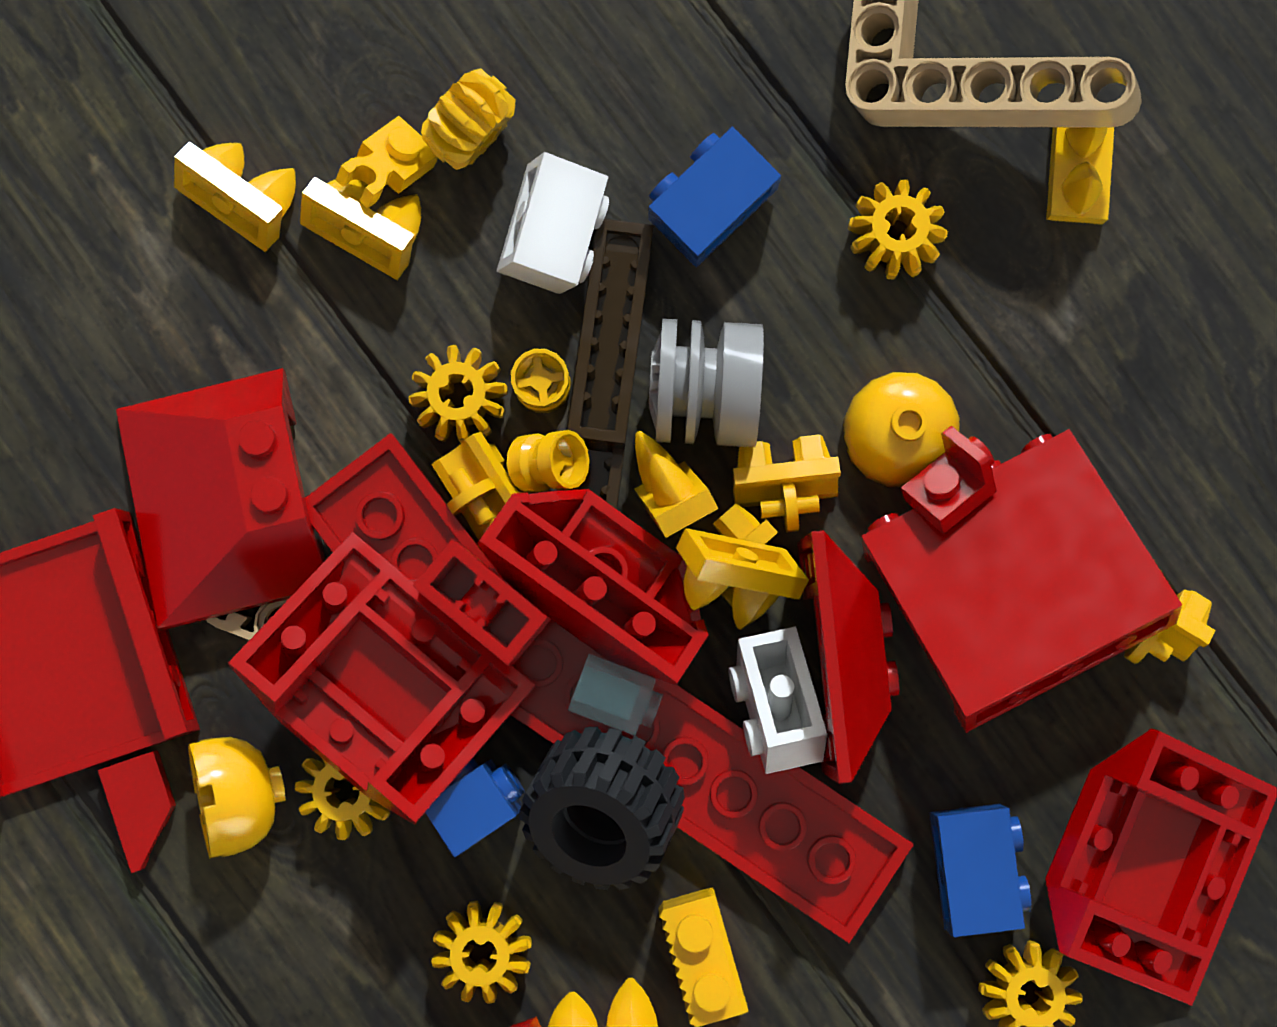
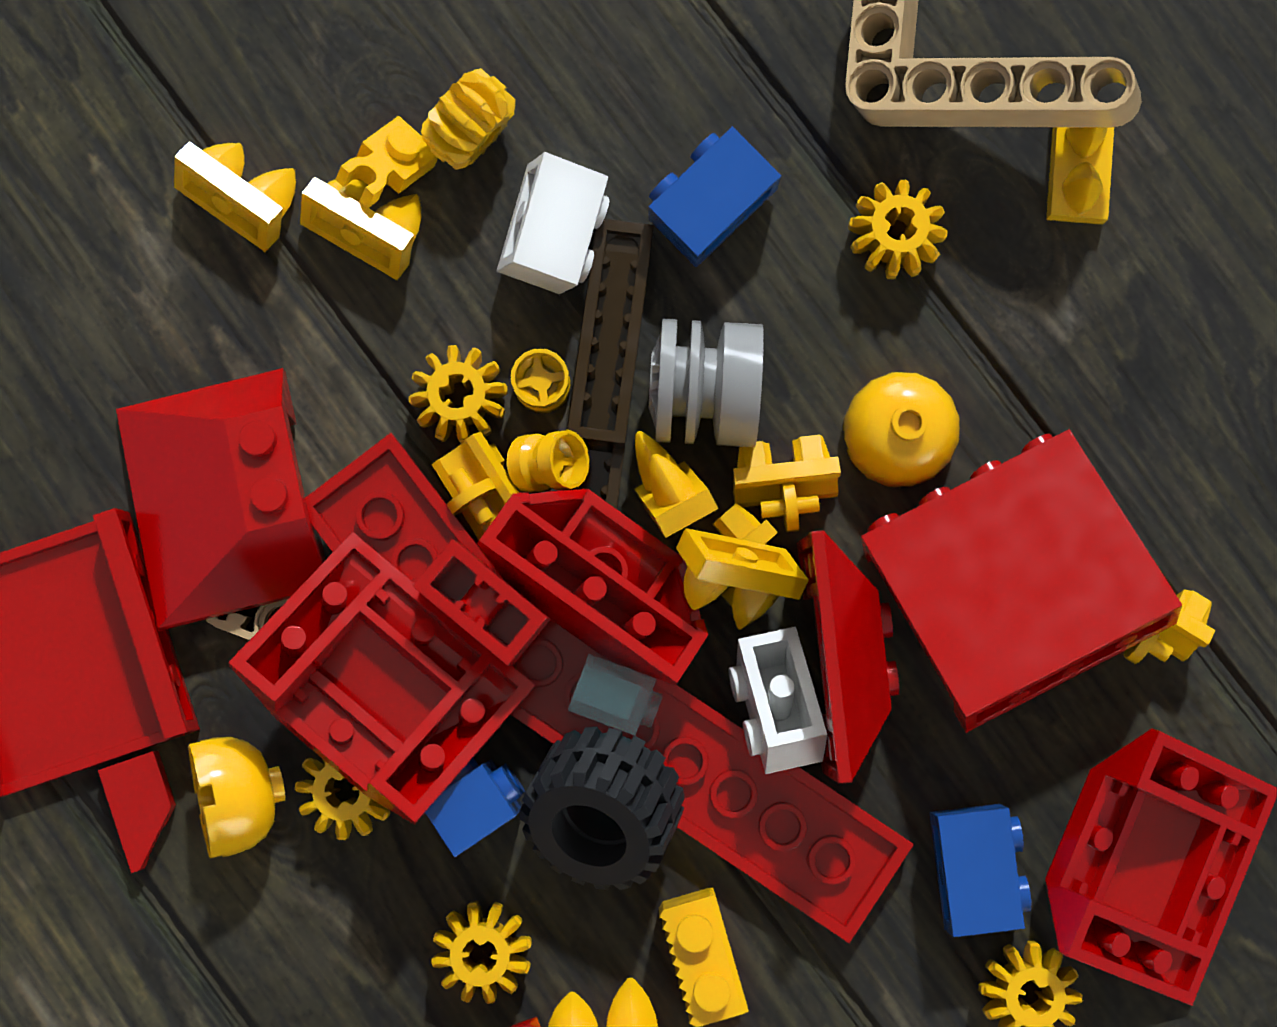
red bracket [901,426,997,534] -> none

